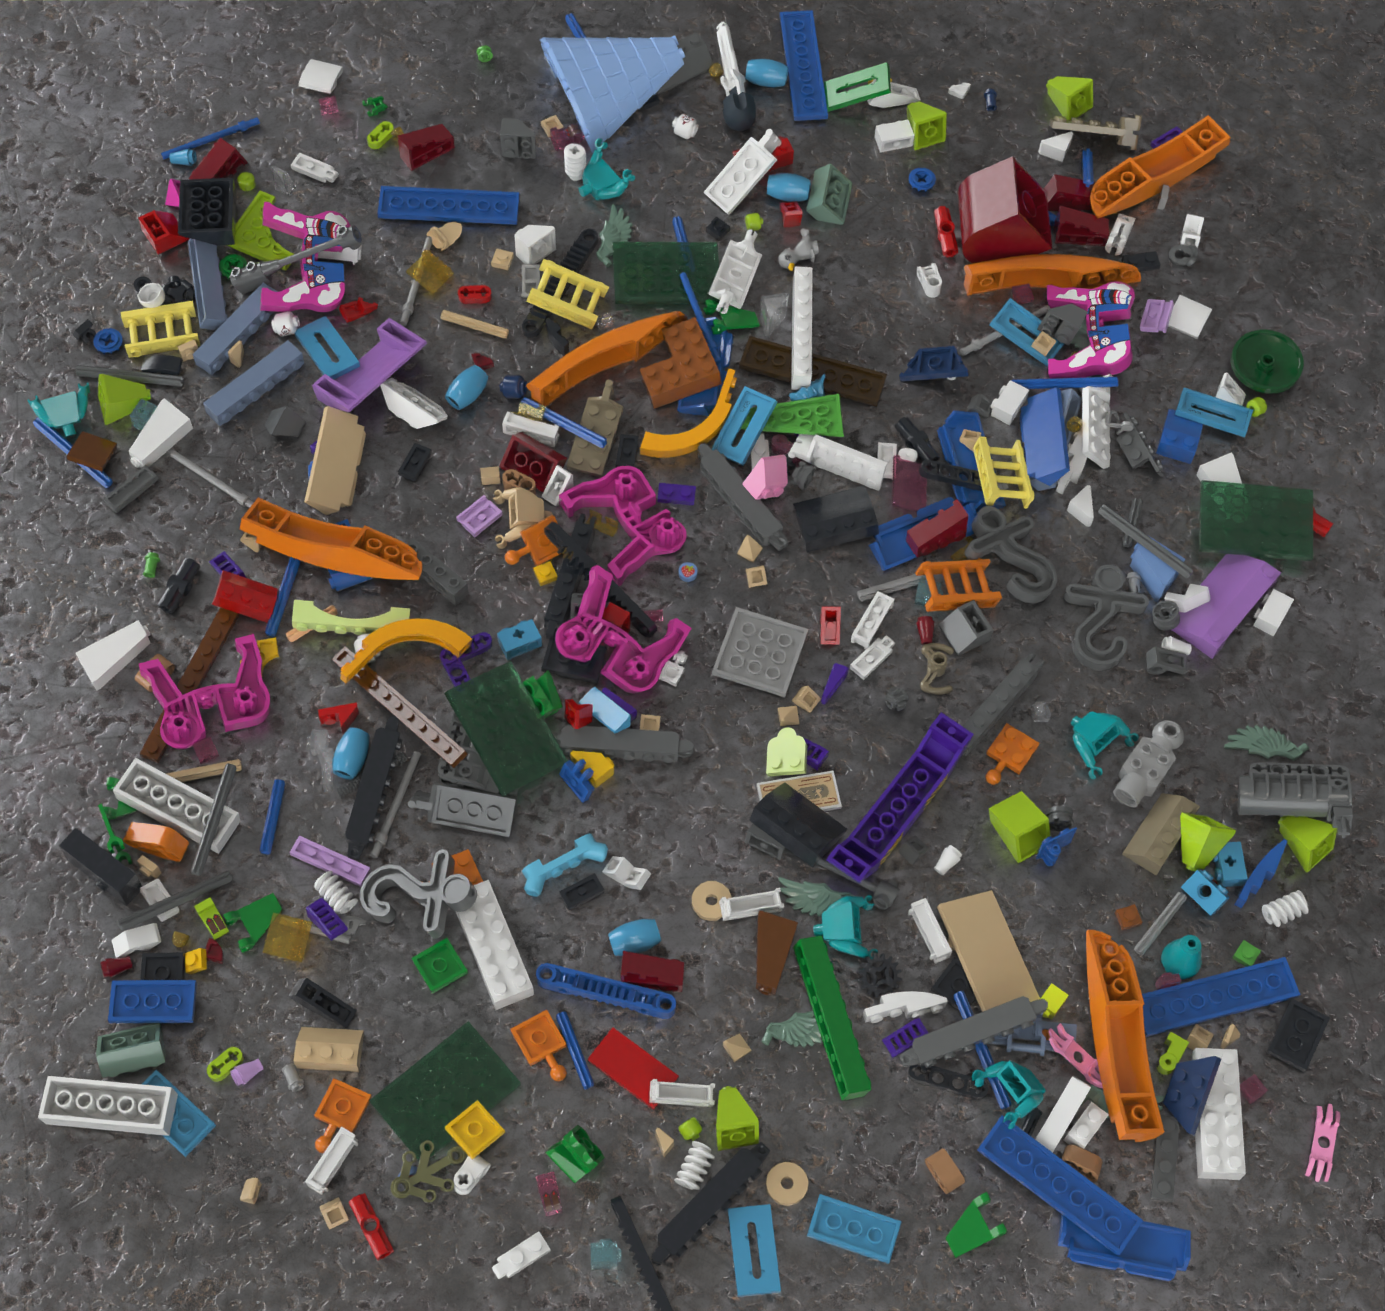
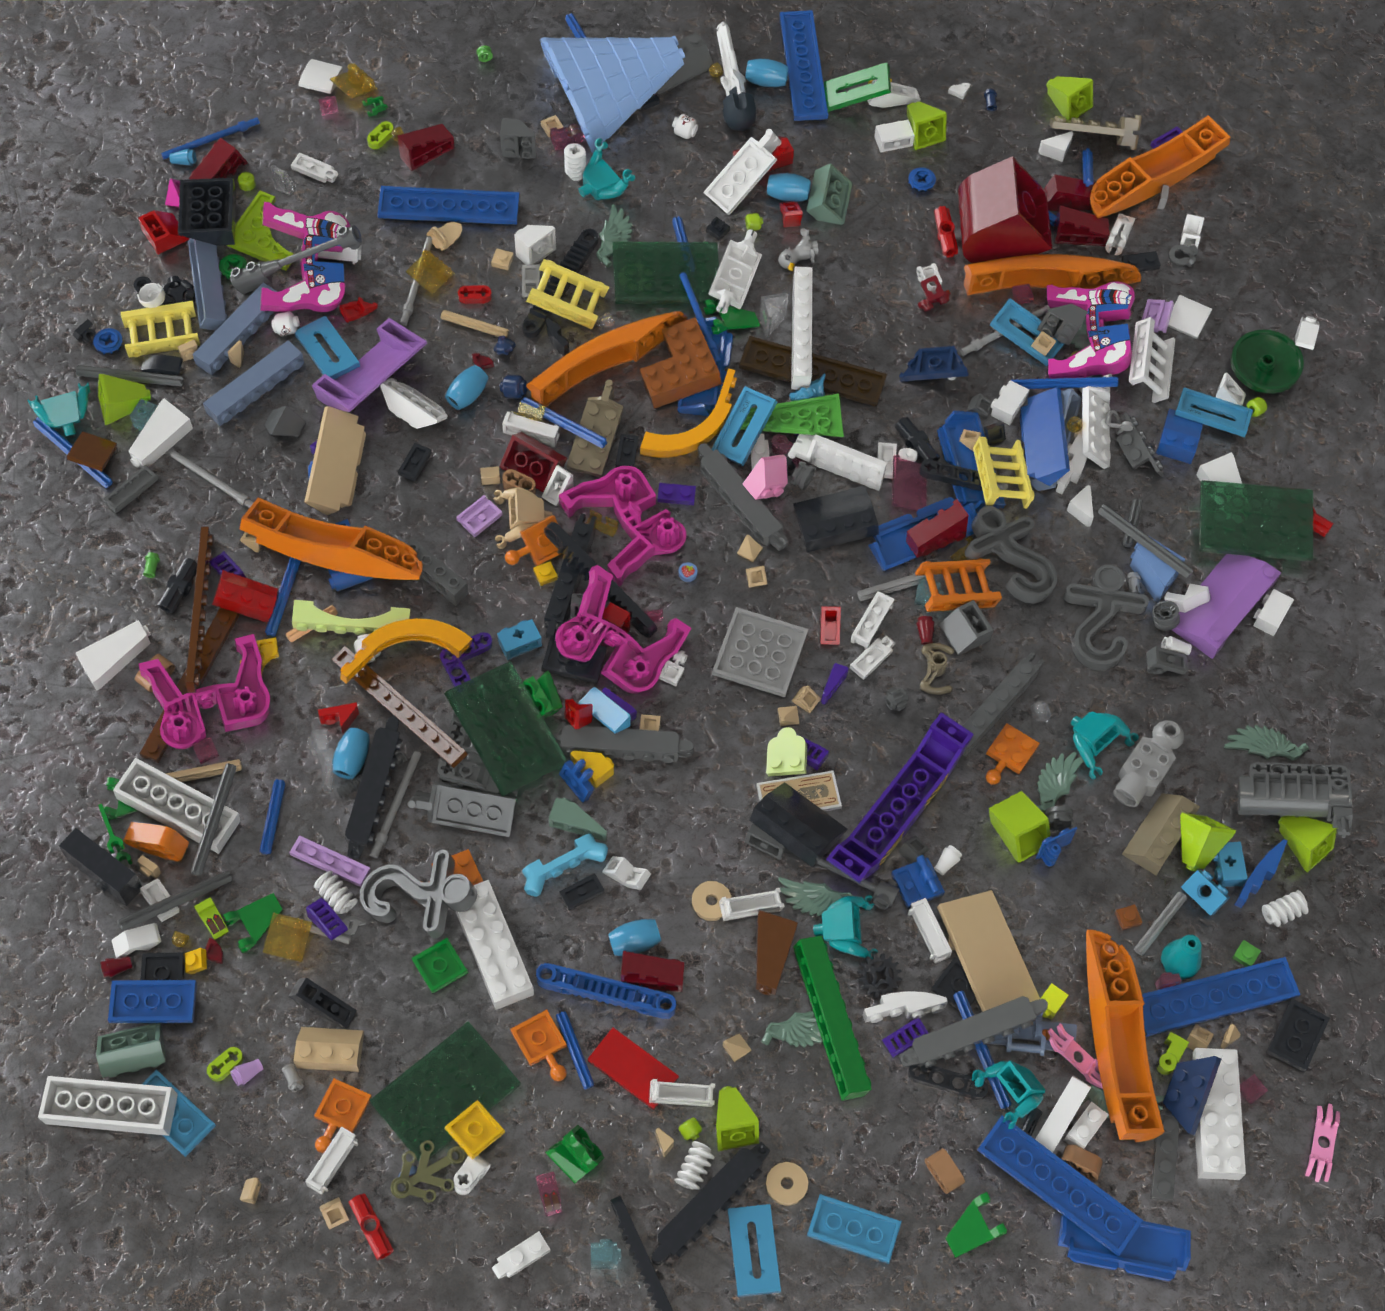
none -> reddish brown plate [185,527,214,693]
none -> clear yellow hinge [330,63,377,99]
none -> dark blue piece [494,336,516,355]
none -> sand green slope [549,798,607,842]
none -> blue plate [891,855,945,909]
none -> dark red bracket [917,275,951,312]
none -> black tile [984,421,1006,445]
none -> sand green animal [1037,752,1084,814]
none -> white fence [1129,317,1175,403]
none -> white slope [1295,316,1320,350]

